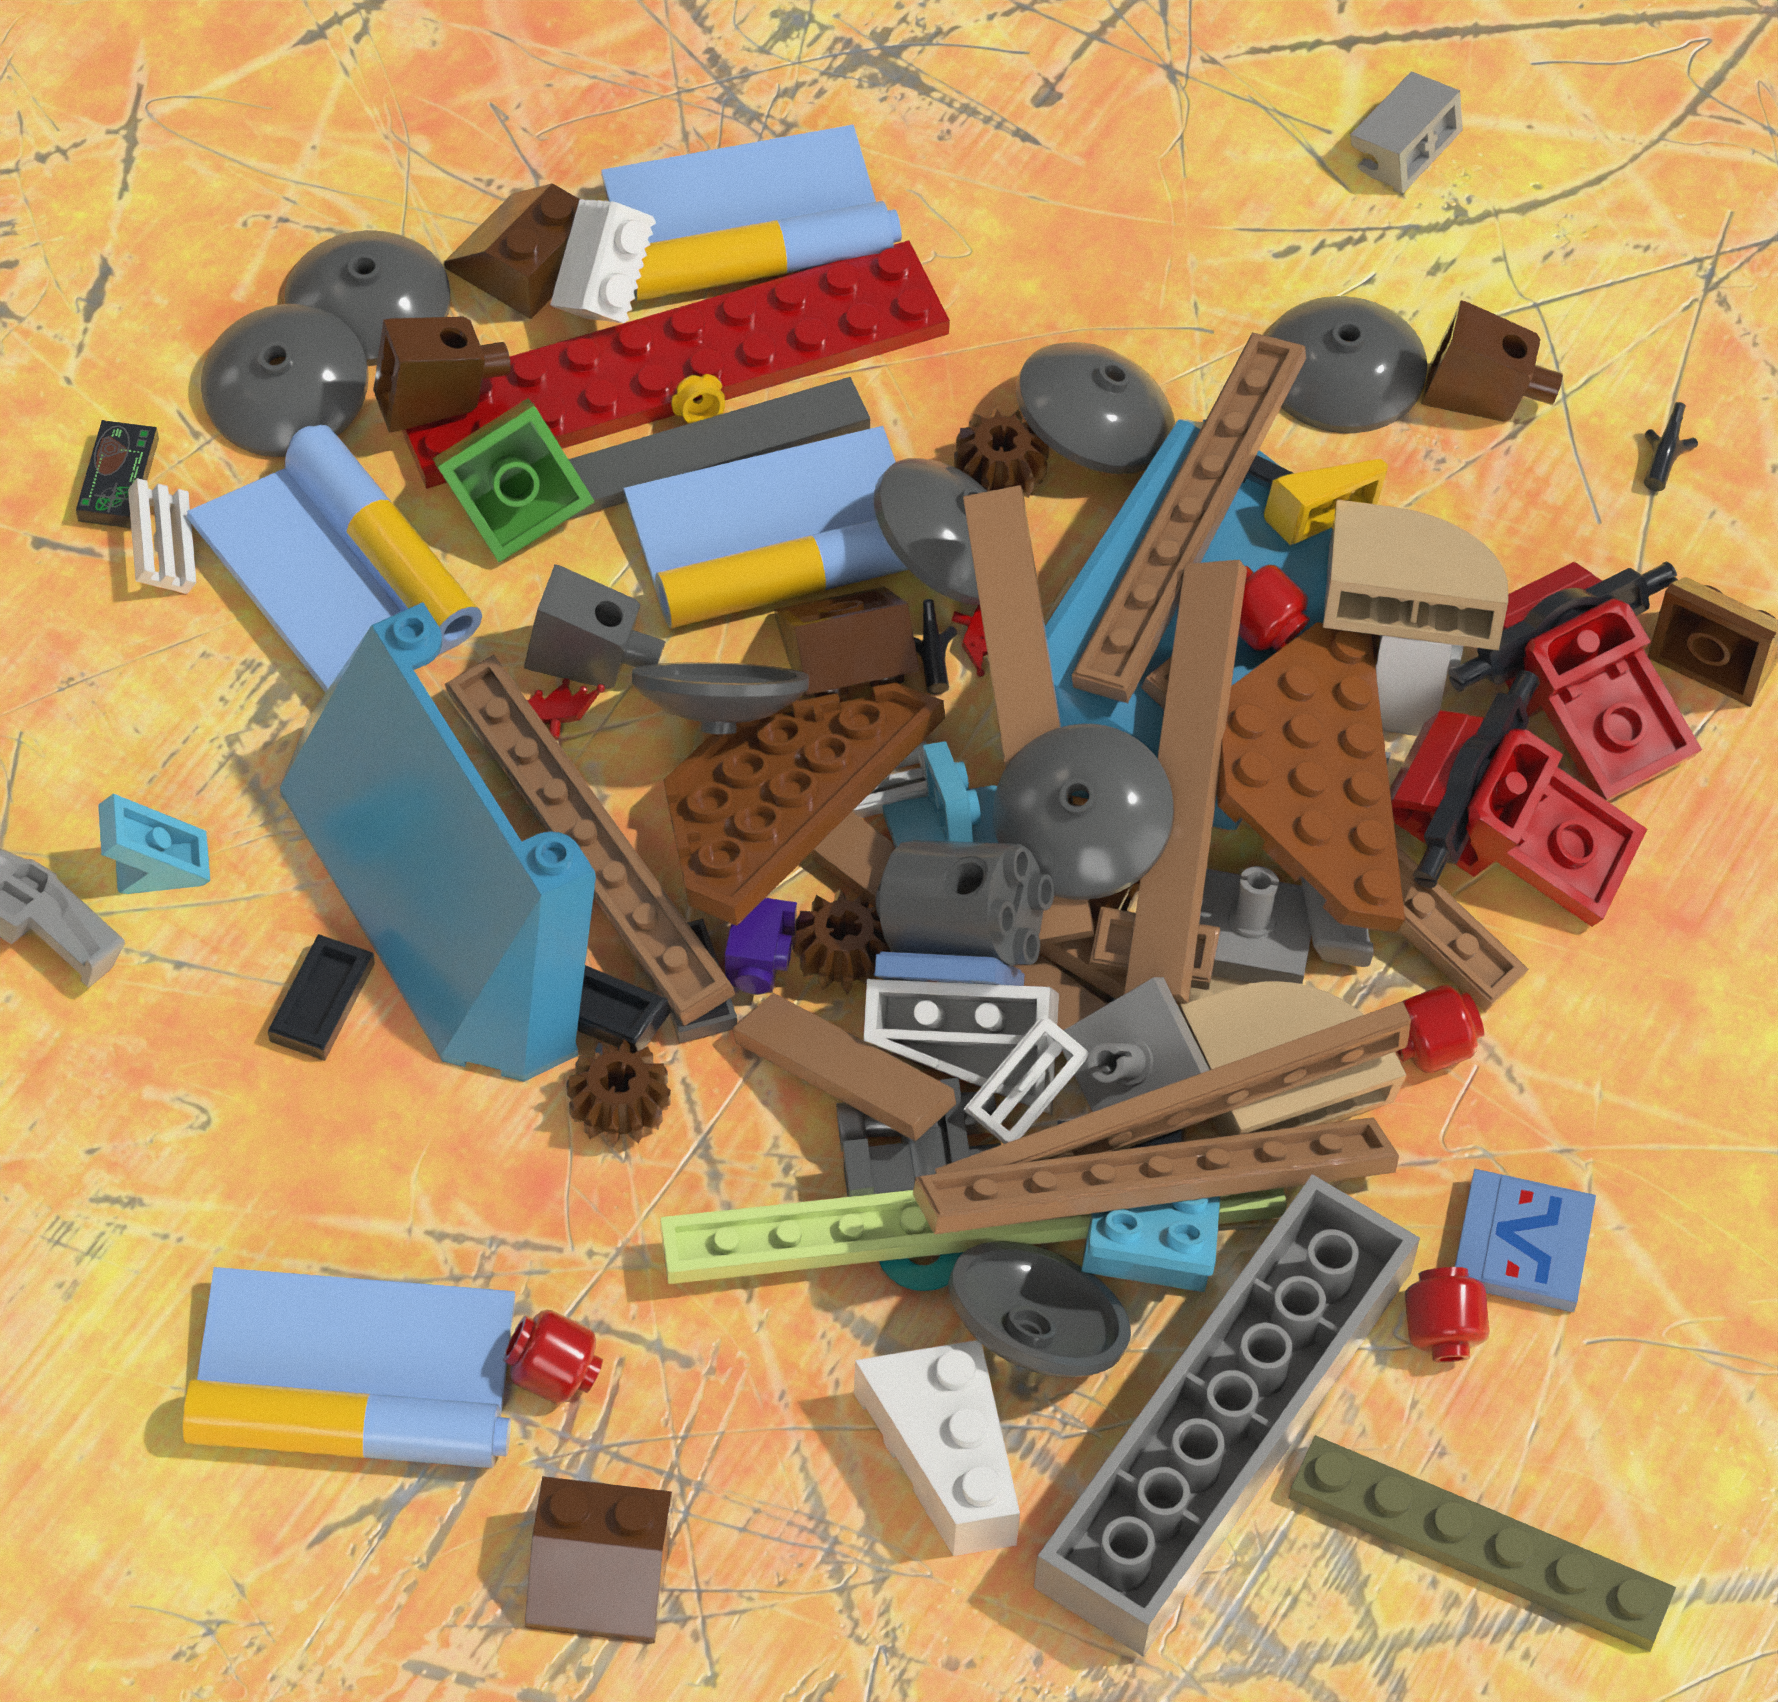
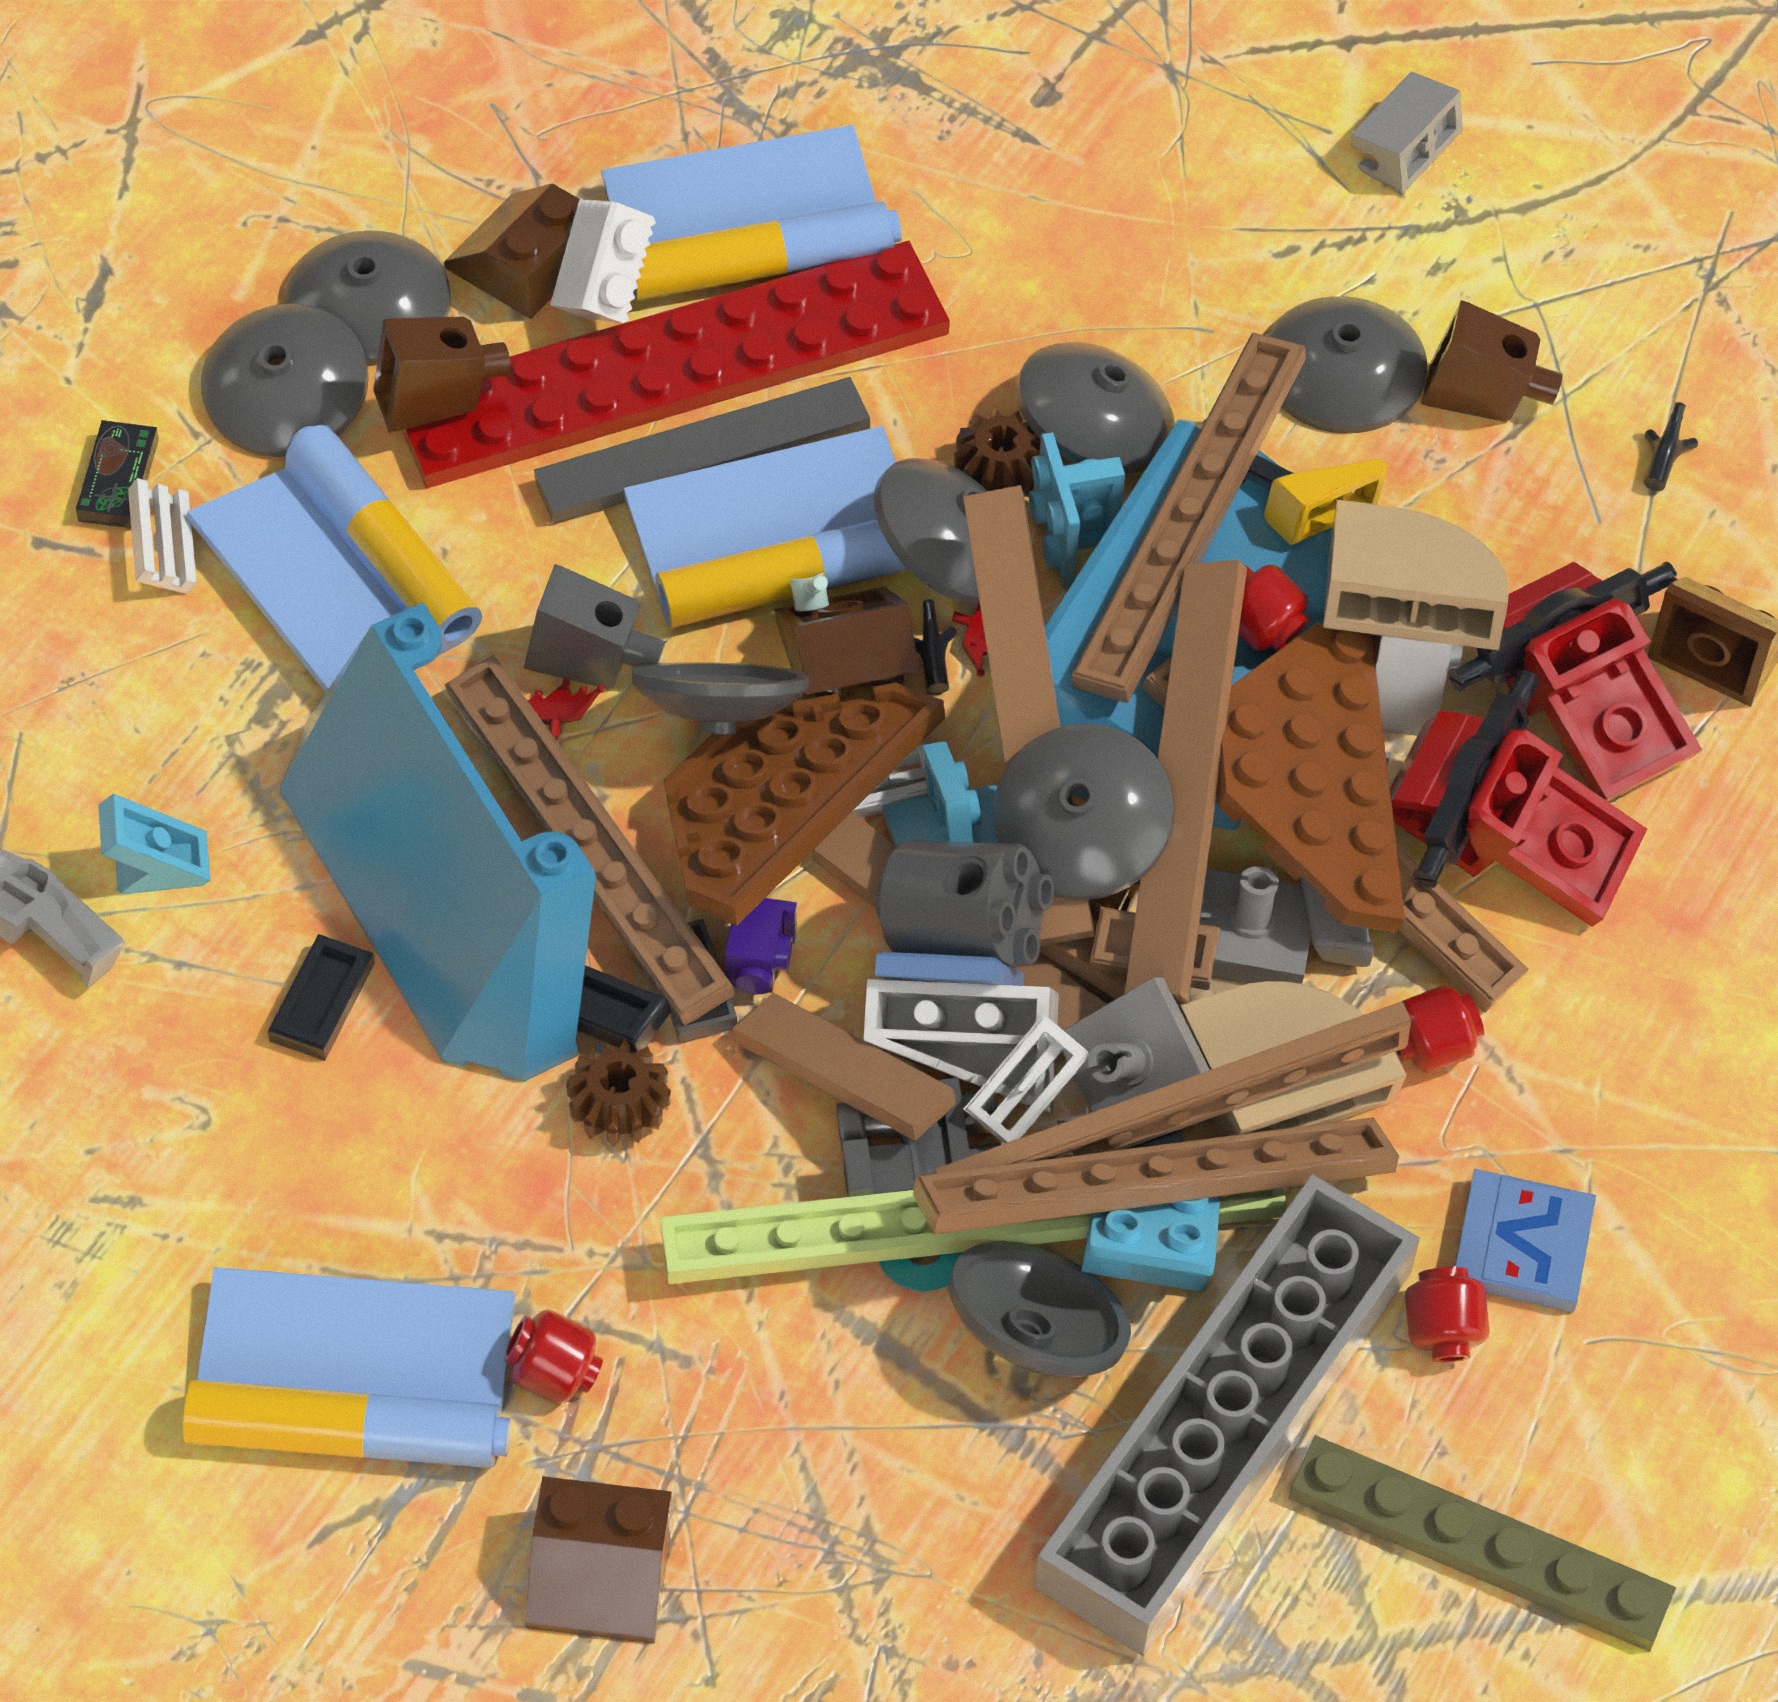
bright green slope [432,398,595,562] -> none
yellow plate [671,374,725,424] -> none
reddish brown gear [792,888,891,995] -> none
white wedge [854,1340,1020,1556] -> none
none -> light aqua hand [790,573,829,611]
none -> medium azure bracket [1029,432,1125,588]

